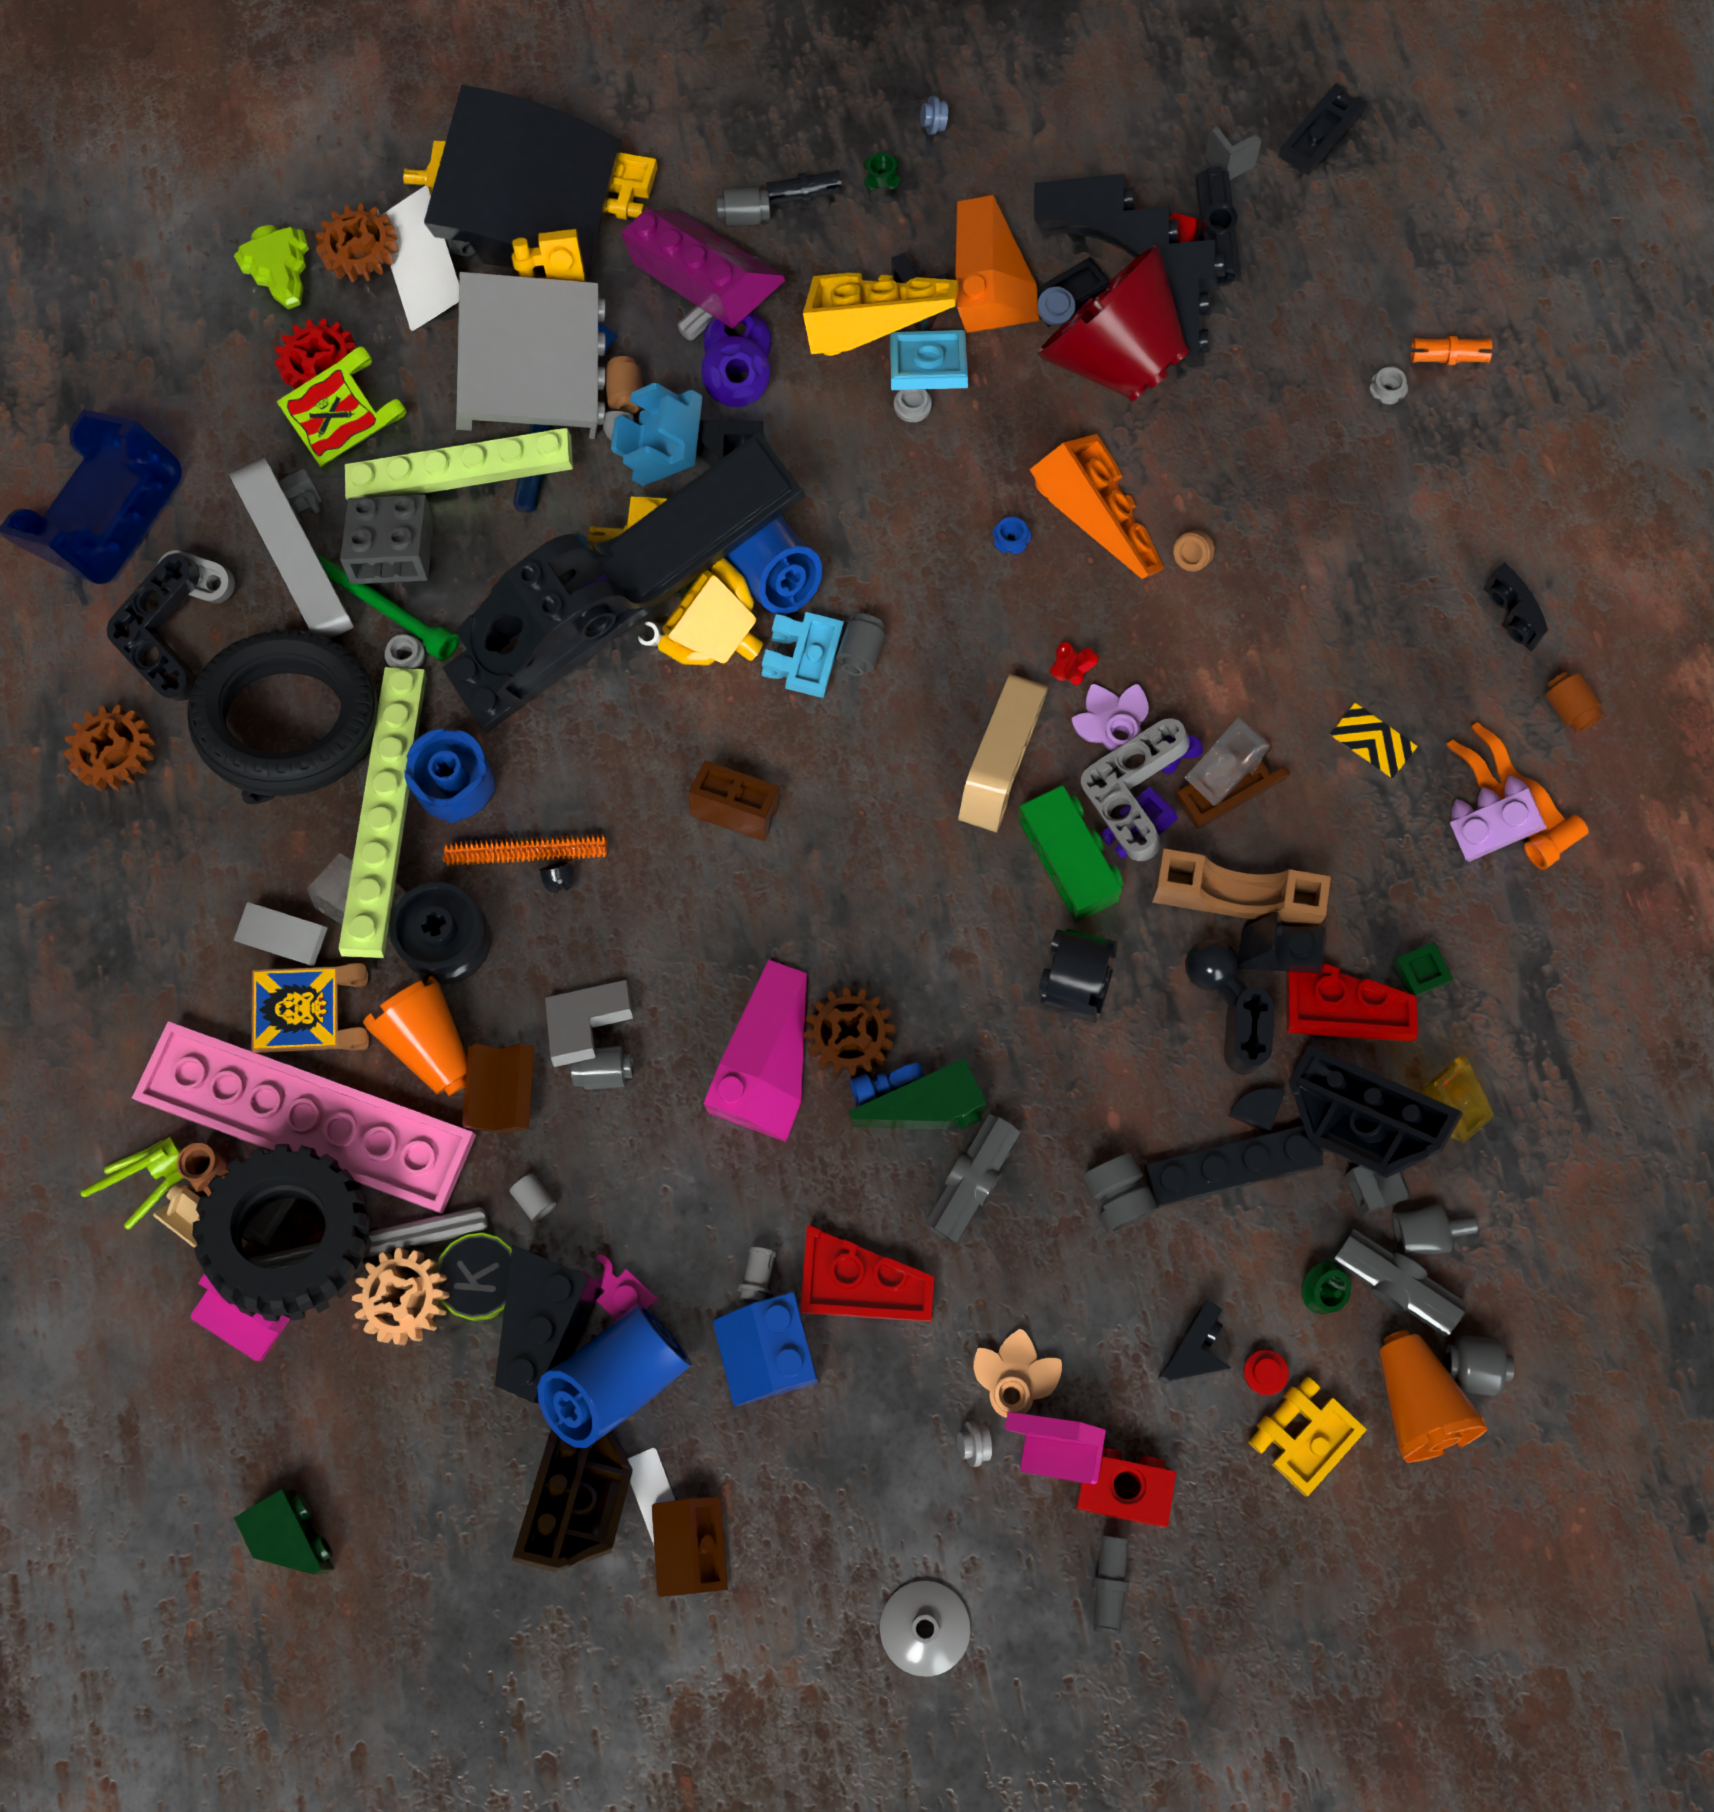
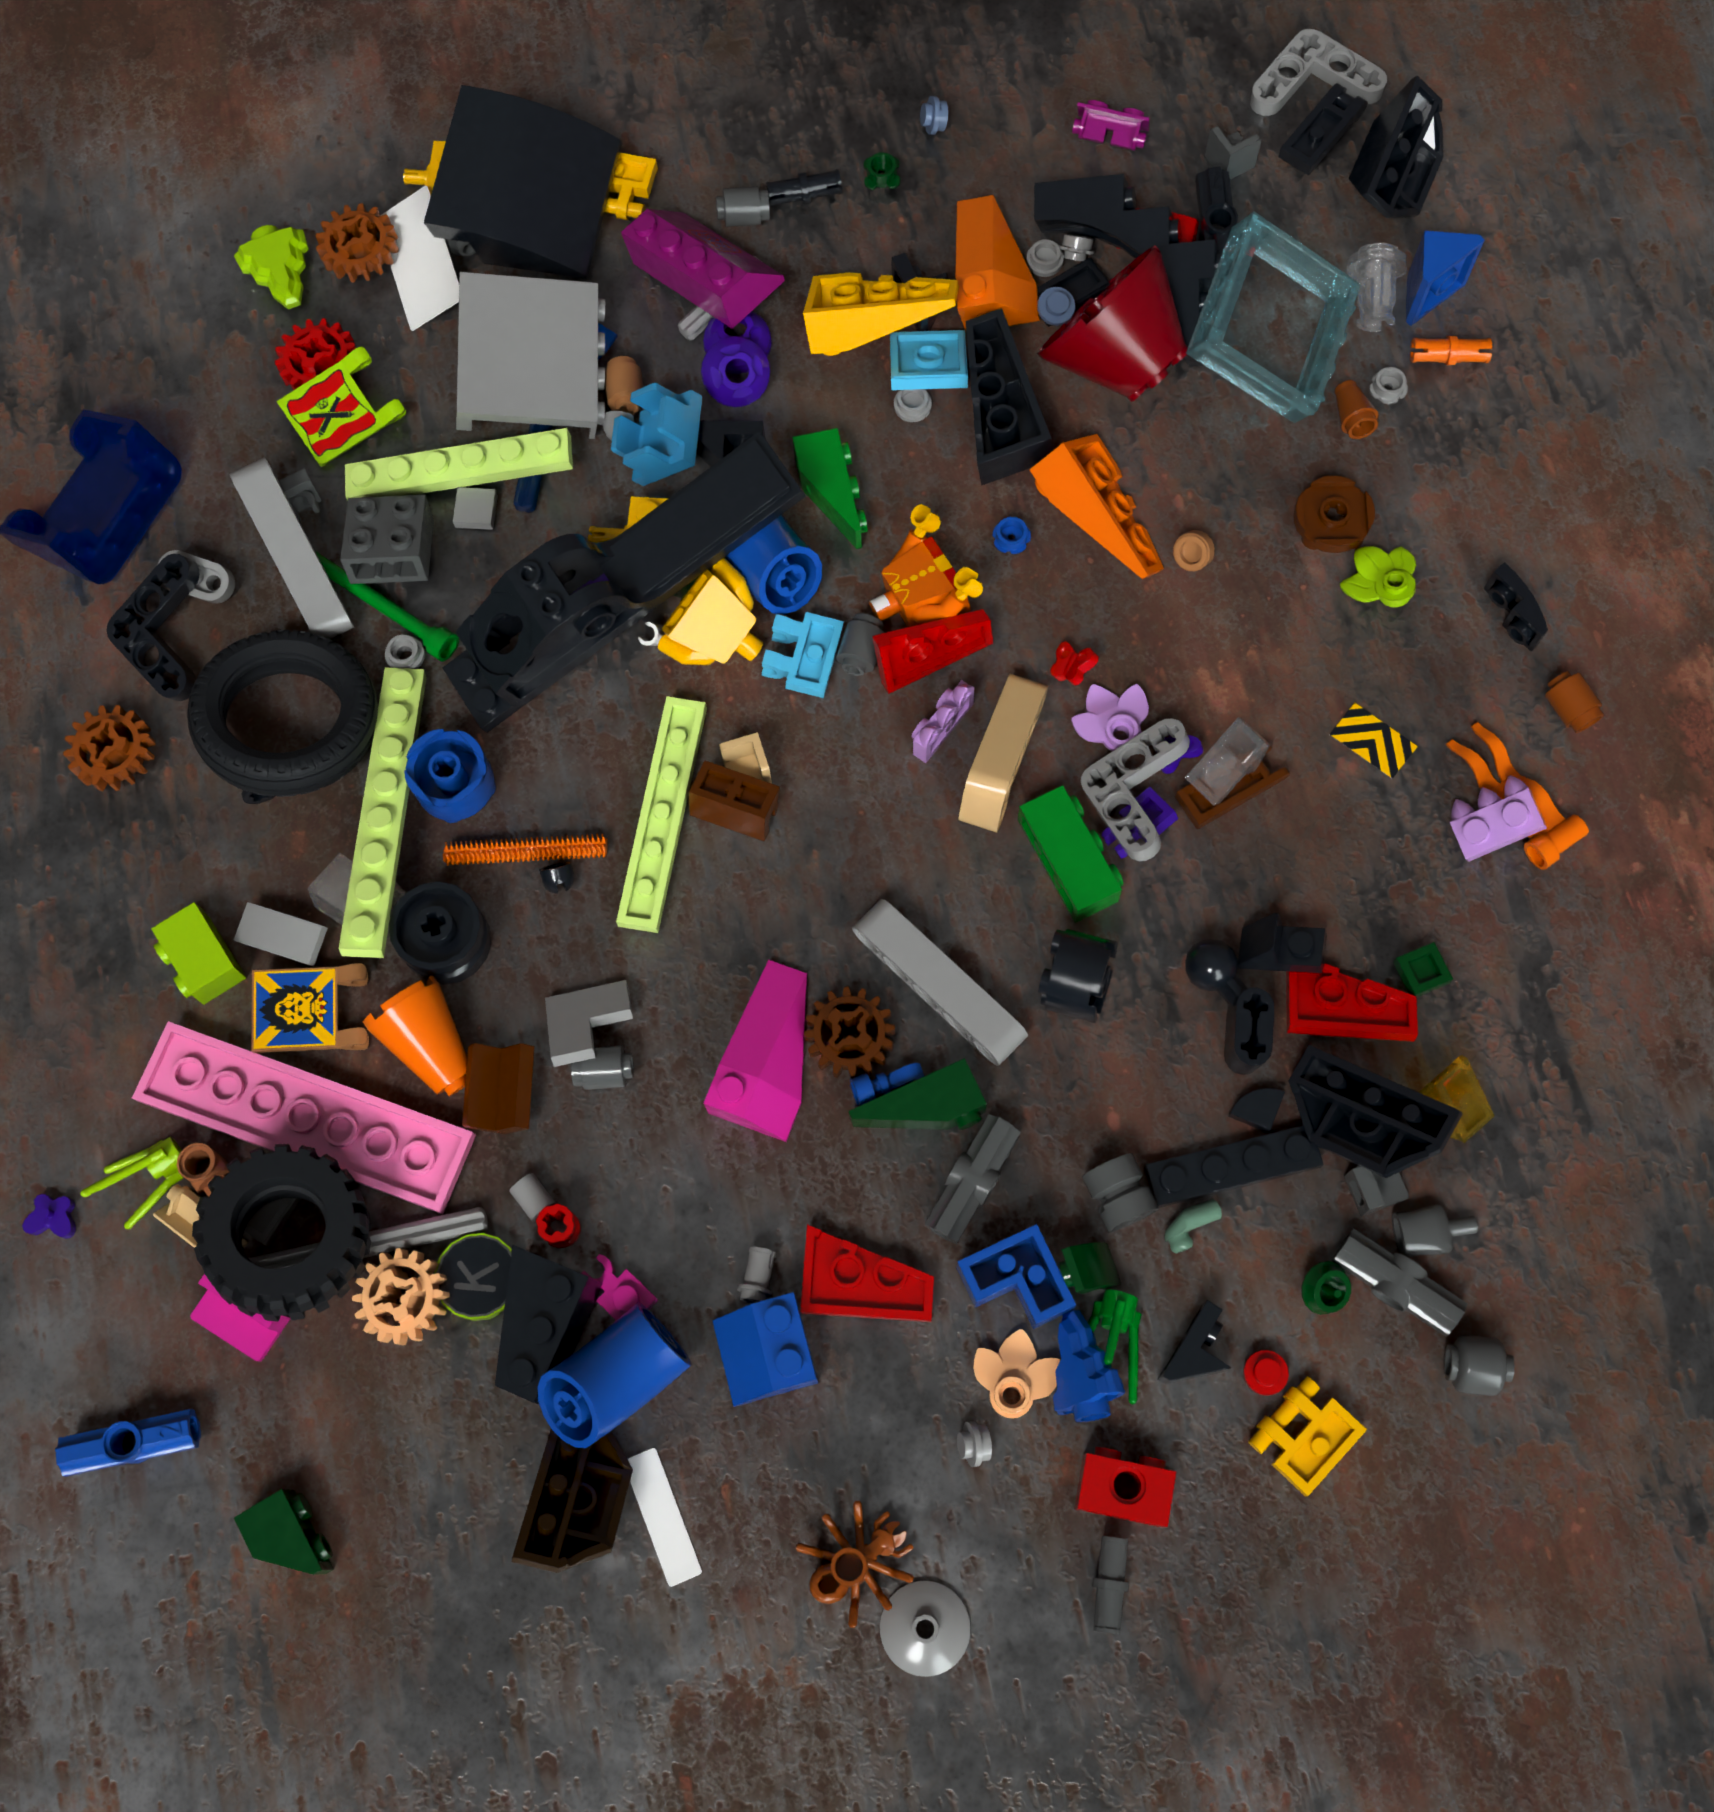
yellow plate [511,229,587,282] -> none
reddish brown panel [652,1496,728,1597] -> none
dark pink panel [1005,1412,1106,1485] -> none
medium nougat arch [1152,848,1331,928] -> none
orange cone [1379,1330,1487,1463] -> none
none -> dark purple piece [22,1194,76,1239]
none -> blue piece [55,1409,201,1477]
none -> lime brick [151,902,246,1005]
none -> light grey tile [453,487,498,530]
none -> red bush [536,1204,581,1248]
none -> yellowish green plate [616,696,707,933]
none -> tan panel [719,732,772,783]
none -> green slope [792,428,868,549]
none -> dark orange animal [796,1501,914,1628]
none -> light grey beam [852,899,1028,1066]
none -> orange torso [869,504,983,627]
none -> red wing [872,609,993,694]
none -> lavender plate [912,680,975,763]
none -> blue brick [956,1224,1076,1329]
none -> black wedge [965,308,1053,485]
none -> light grey plate [1026,239,1064,277]
none -> blue rock [1053,1310,1125,1422]
none -> light grey plate [1058,234,1095,261]
none -> dark green slope [1059,1242,1122,1294]
none -> magenta hinge [1072,100,1150,151]
none -> green plant [1088,1290,1142,1405]
none -> sand green arm [1164,1199,1222,1254]
none -> clear light blue window [1186,212,1361,423]
none -> light grey beam [1250,29,1387,116]
none -> reddish brown plate [1294,476,1375,553]
none -> dark orange cone [1334,380,1379,439]
none -> lime plate [1340,546,1416,607]
none -> clear piece [1346,243,1407,332]
none -> black wedge [1348,76,1444,219]
none -> blue slope [1406,231,1485,326]

